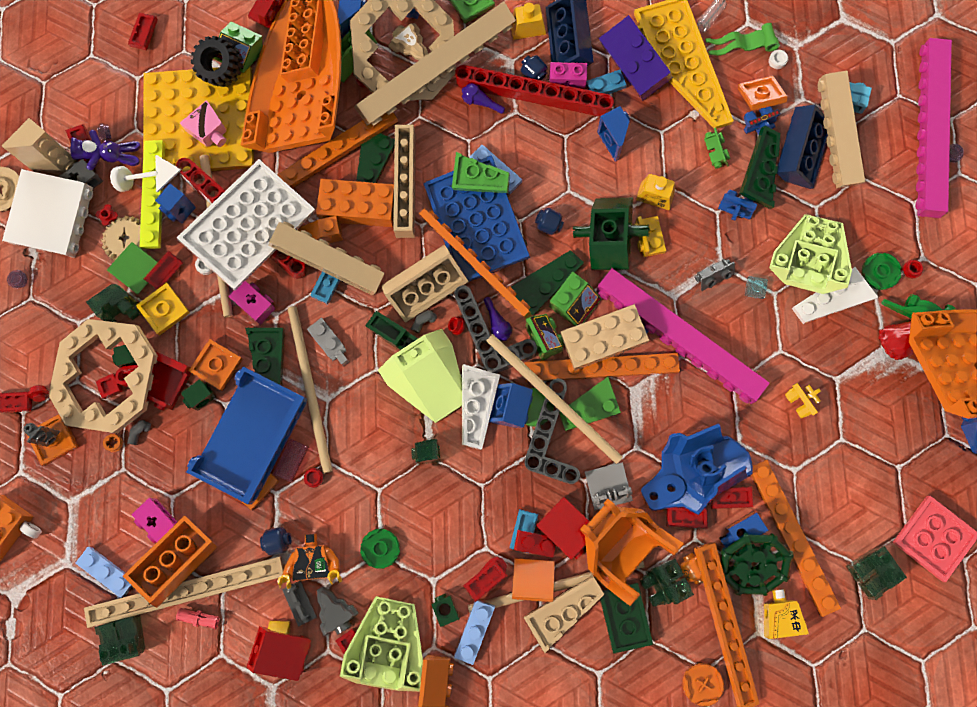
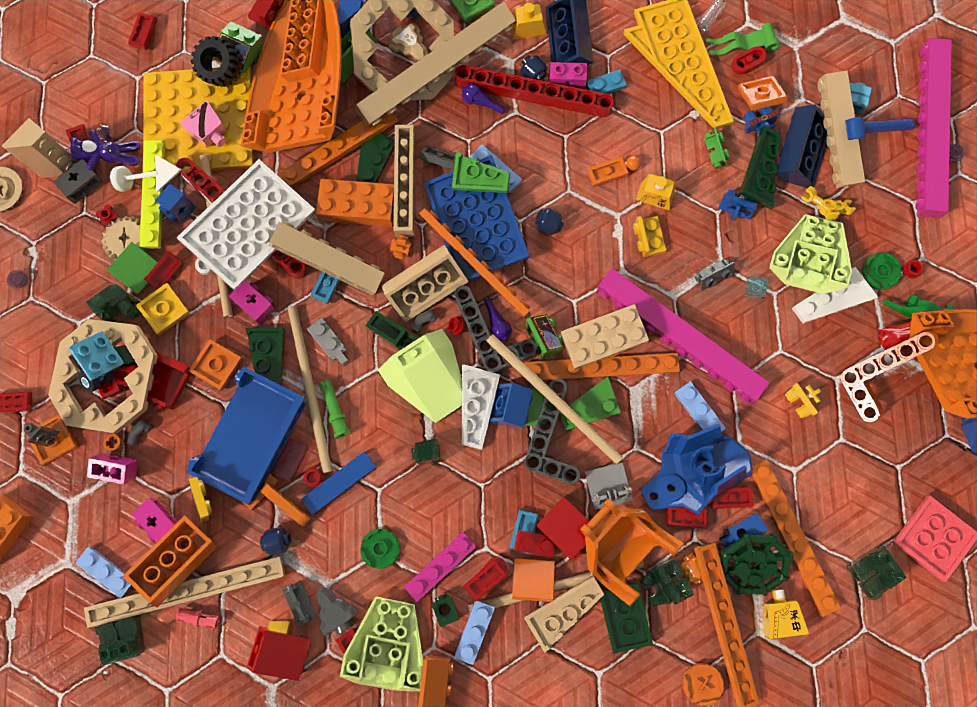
white panel [2,169,93,258] -> none
white tile [20,521,42,539] -> none
red plate [28,385,49,402] -> none
dark green brick [181,379,216,411] -> none
torso [278,534,342,589] -> none
orange slope [297,216,343,243] -> none
dark green wing [511,250,584,317] -> none
slope [549,272,601,326] -> none
dark green slope [573,197,650,270] -> none
blue slope [597,106,630,162] -> none
dark purple brick [599,15,673,101] -> none
white tile [768,50,788,69] -> none
none -> medium azure plate [69,331,124,392]
none -> dark pink brick [87,453,138,485]
none -> yellow plate [189,477,212,523]
none -> orange beam [260,482,311,527]
none -> blue tile [301,451,377,515]
none -> bright green pin [319,380,351,439]
none -> orange gear [390,235,413,259]
none -> dark pink plate [404,532,477,602]
none -> dark grey plate [419,145,456,170]
none -> orange plate [587,156,641,187]
none -> light blue plate [674,381,726,432]
none -> red plate [731,46,766,75]
none -> yellow piece [801,186,856,220]
none -> beam [841,331,939,422]
none -> blue piece [845,117,915,140]

